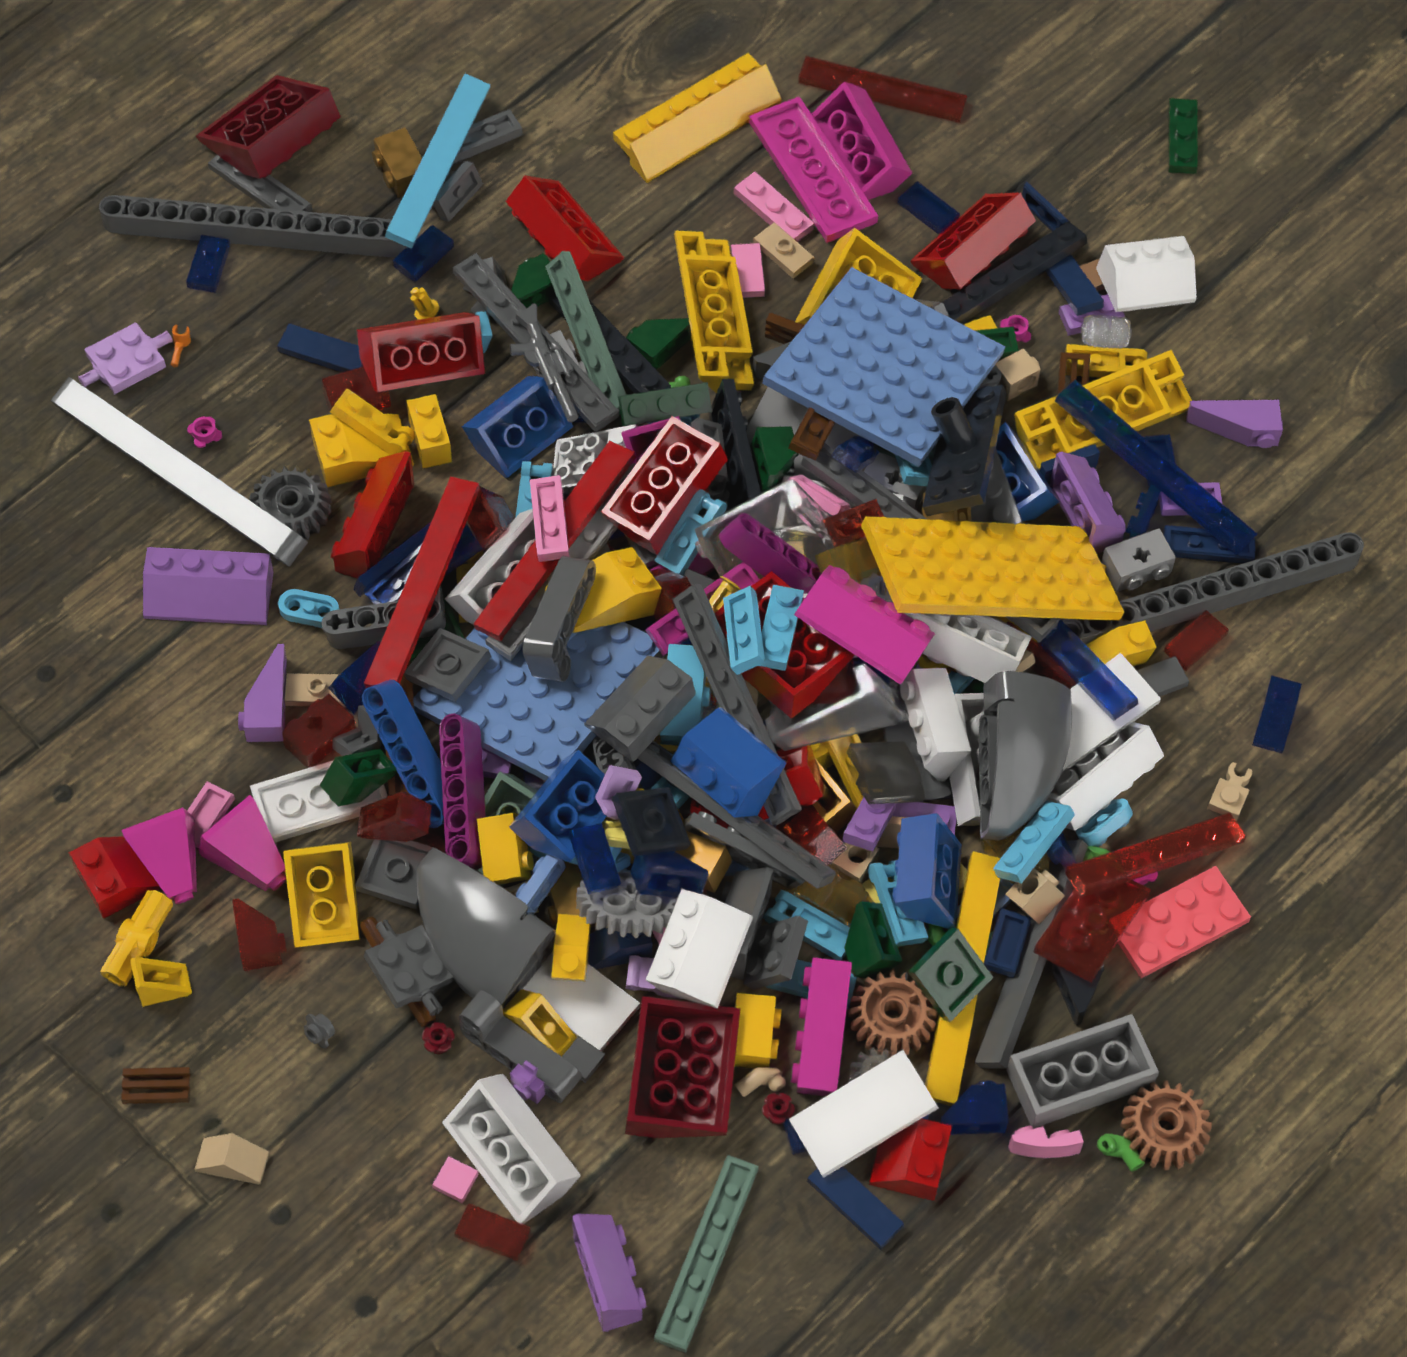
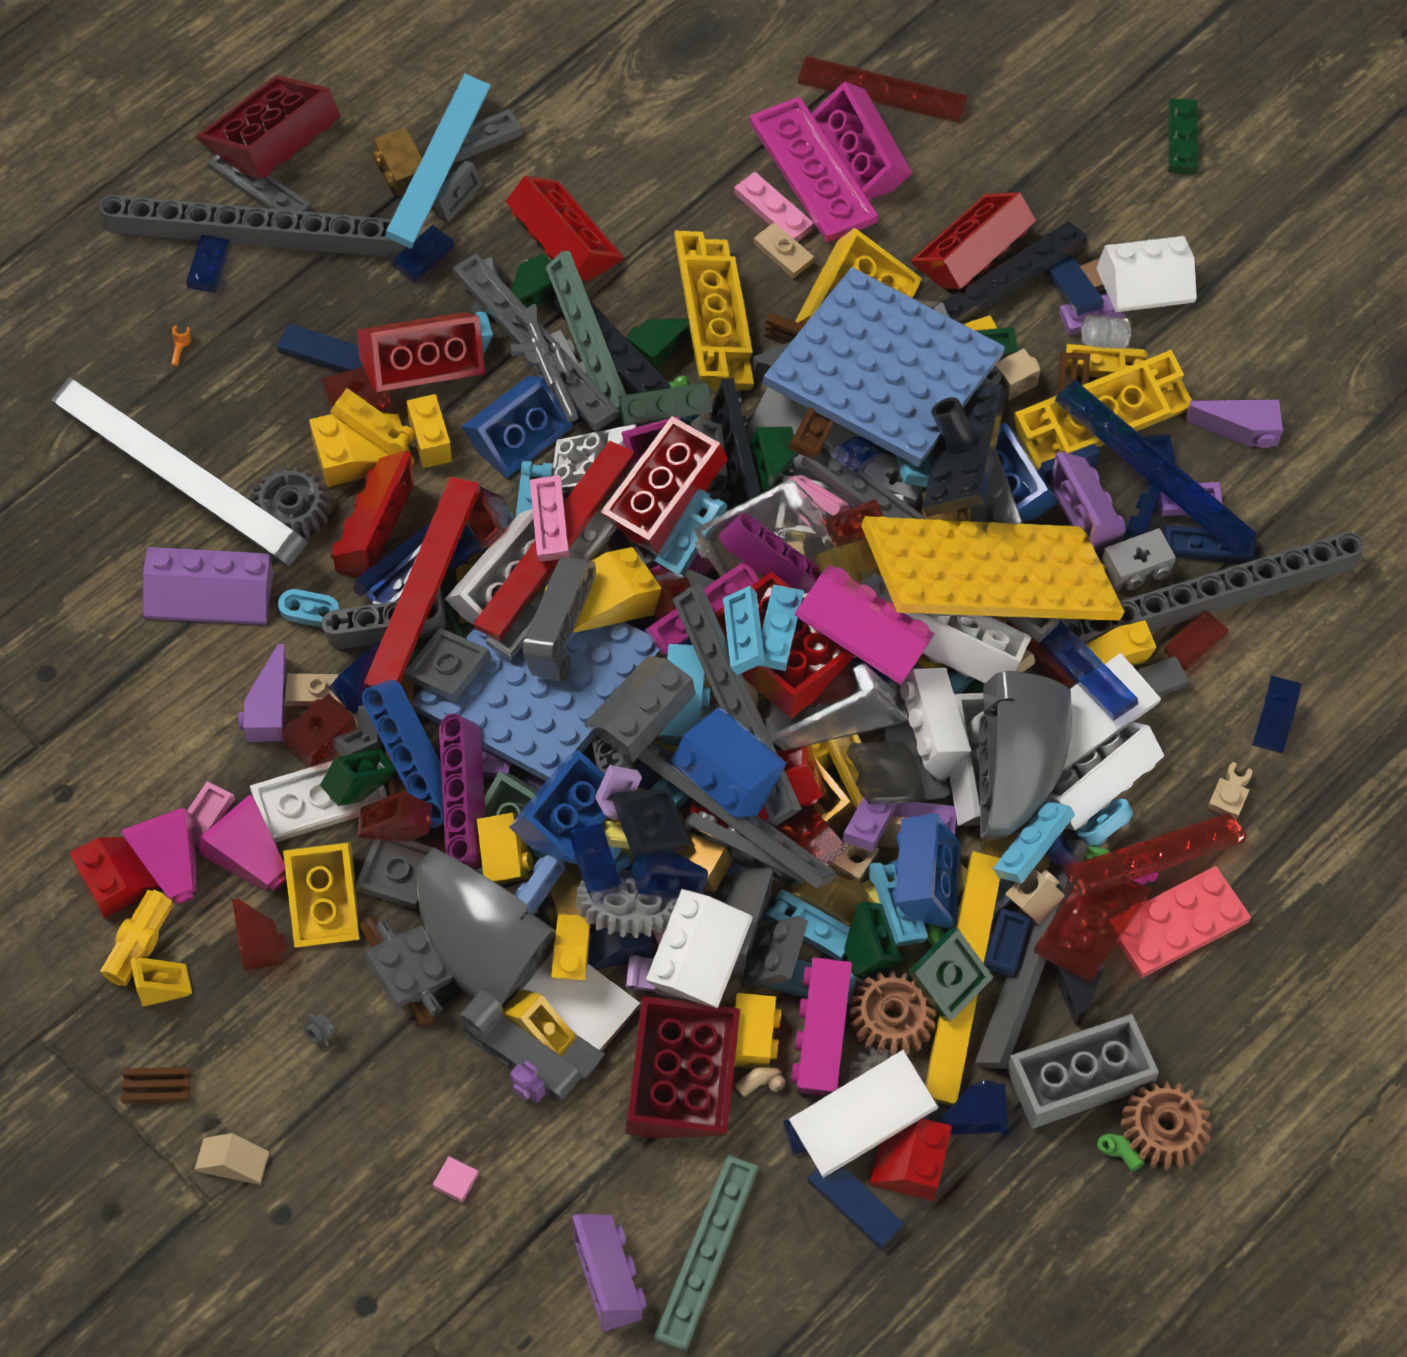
lavender plate [78,322,173,394] -> none
dark pink plate [187,417,222,448] -> none
yellow piece [410,287,439,320] -> none
dark red plate [422,1022,454,1054] -> none
white slope [442,1074,581,1225] -> none
clear red tile [455,1203,531,1261] -> none
yellow slope [613,53,782,183] -> none
yellow piece [709,576,741,613] -> none
bright pink tile [731,243,765,298] -> none
dark red plate [762,1093,795,1124] -> none
clear blue tile [898,181,960,235] -> none
dark pink plate [1000,315,1031,342] -> none
bright pink slope [1008,1126,1084,1158] -> none
dark blue slope [1022,182,1070,231] -> none

